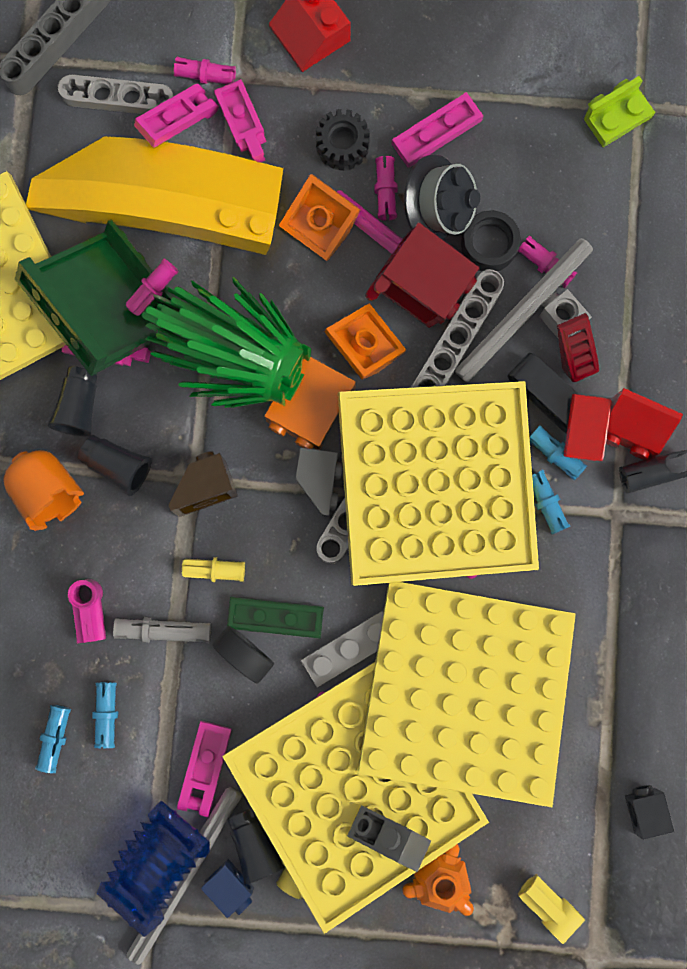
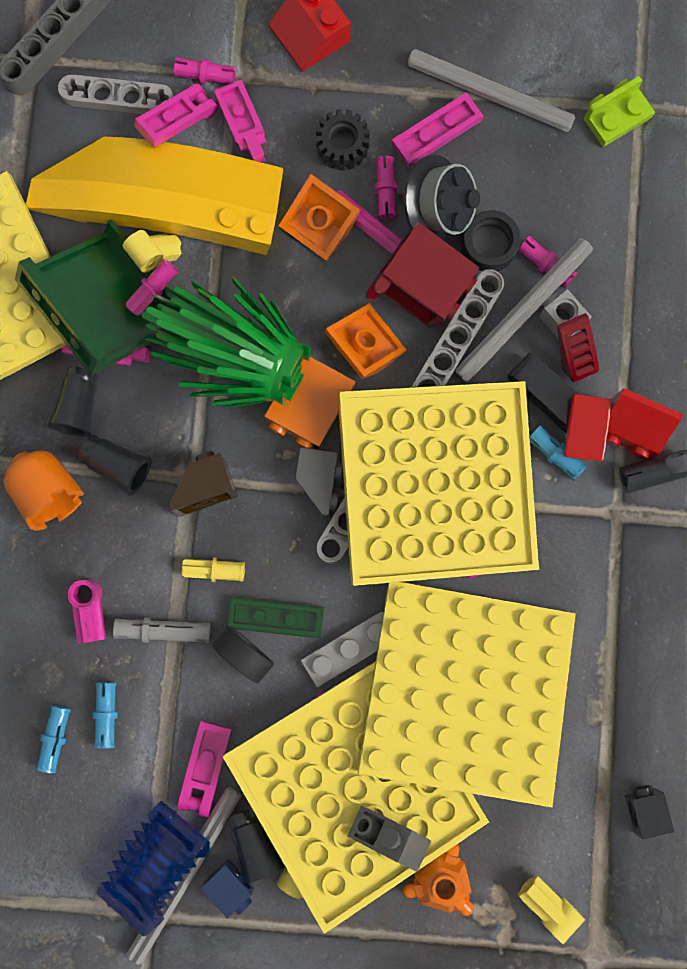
dark azure pin [532,470,570,534] -> none
none -> light yellow piece [123,230,182,273]
none -> light grey axle [408,49,575,132]

